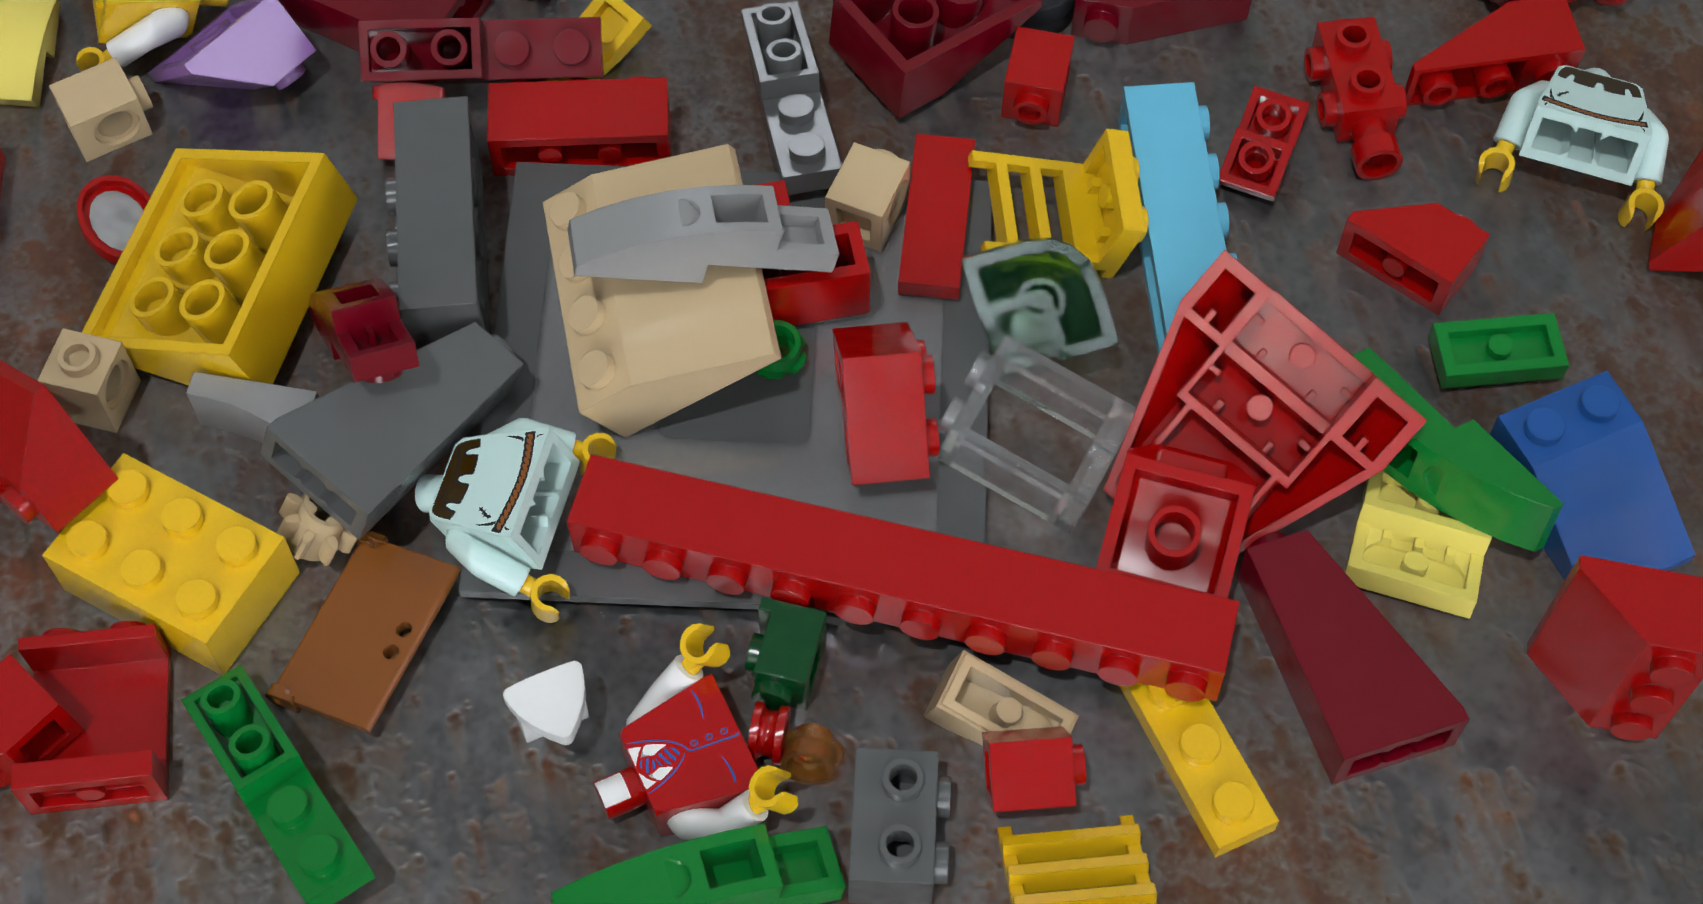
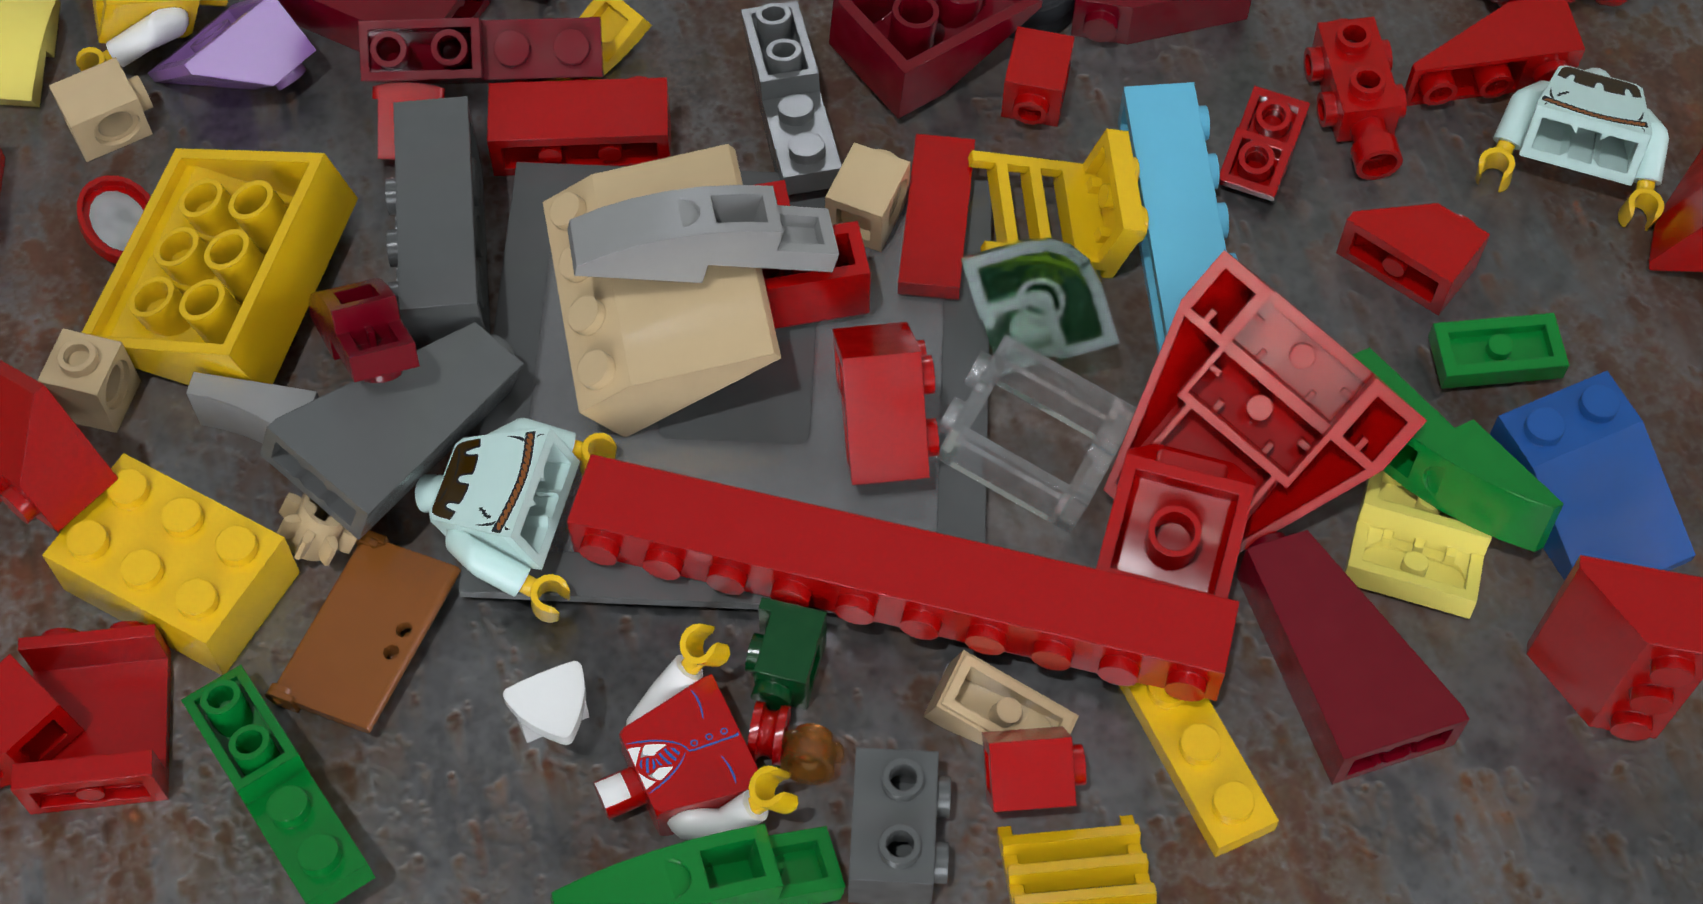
green plate [757,320,807,380] -> none

